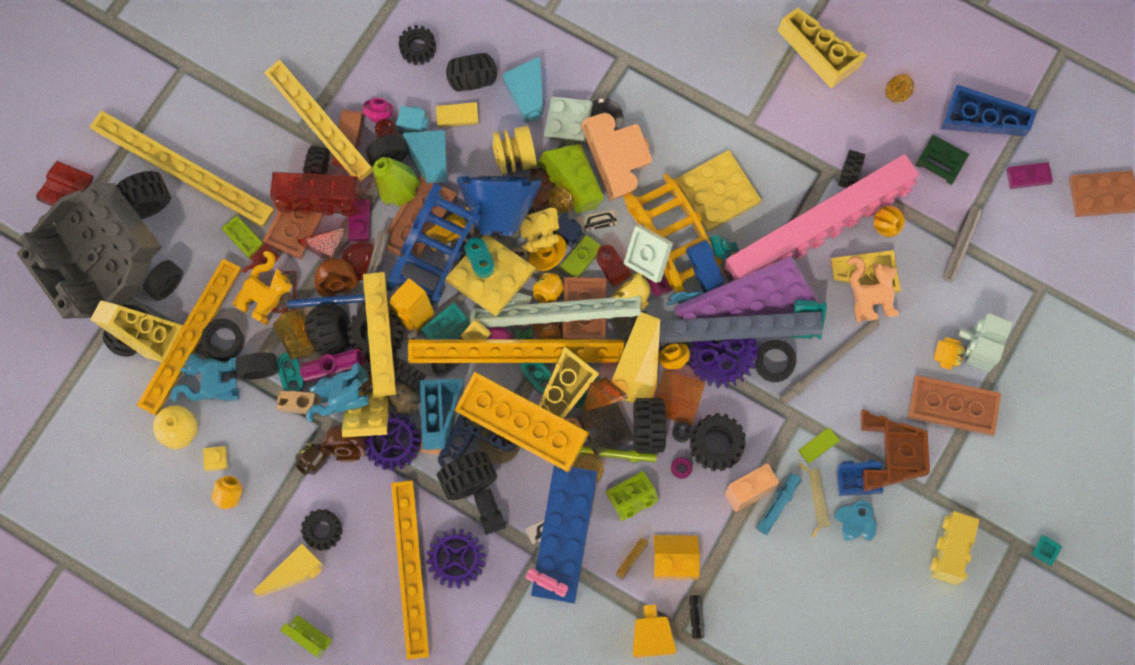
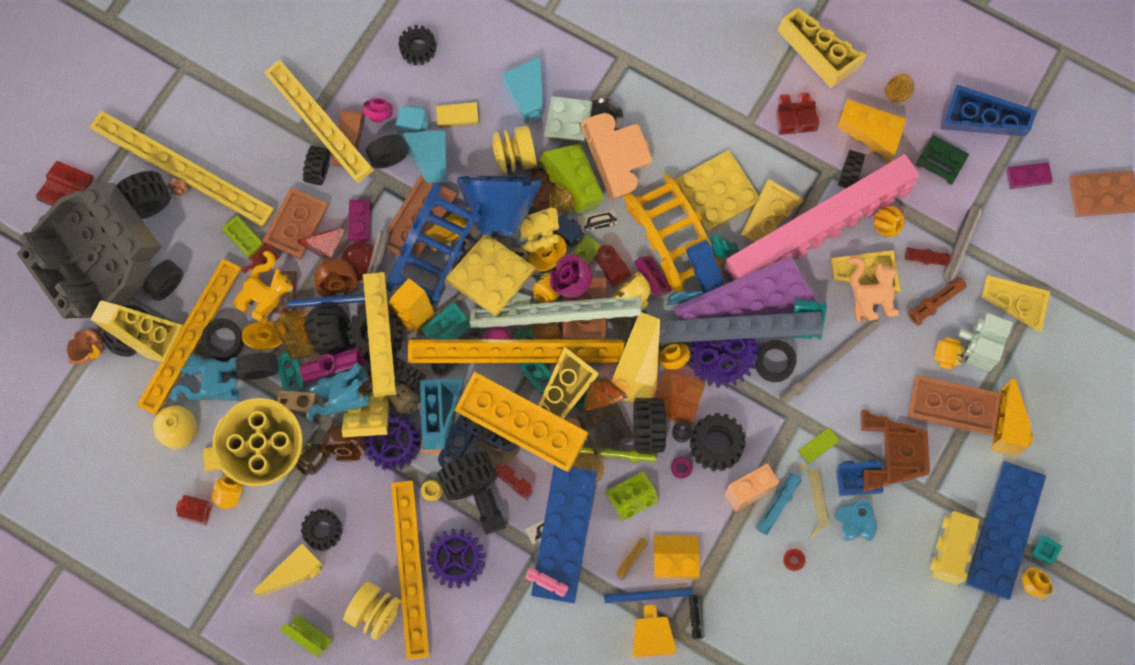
clear red brick [270,172,363,217] -> none
lime cone [372,157,421,207] -> none
clear red wheel [375,119,397,139] -> none
black wheel [446,53,497,92] -> none
light yellow plate [460,319,492,340] -> none
teal plate [465,238,494,278] -> none
light aqua plate [624,225,673,283] -> none
none -> nougat hair [66,328,104,365]
none -> nougat plate [167,179,189,196]
none -> clear red brick [176,495,213,526]
none -> light yellow cone [213,398,303,486]
none -> yellow dish [242,321,285,350]
none -> light yellow wheel [343,580,401,641]
none -> light yellow plate [421,480,443,502]
none -> clear red plate [494,463,533,501]
none -> magenta cylinder [550,254,593,298]
none -> blue bar [604,587,693,604]
none -> light yellow wing [740,180,804,243]
none -> clear red hips [776,92,820,135]
none -> clear red plate [783,549,806,571]
none -> yellow wedge [837,99,907,163]
none -> clear red pin [905,247,950,267]
none -> dark orange pin [907,277,967,326]
none -> blue plate [965,461,1046,600]
none -> light yellow wing [981,275,1050,333]
none -> yellow slope [991,378,1033,456]
none -> yellow plate [1022,567,1053,599]

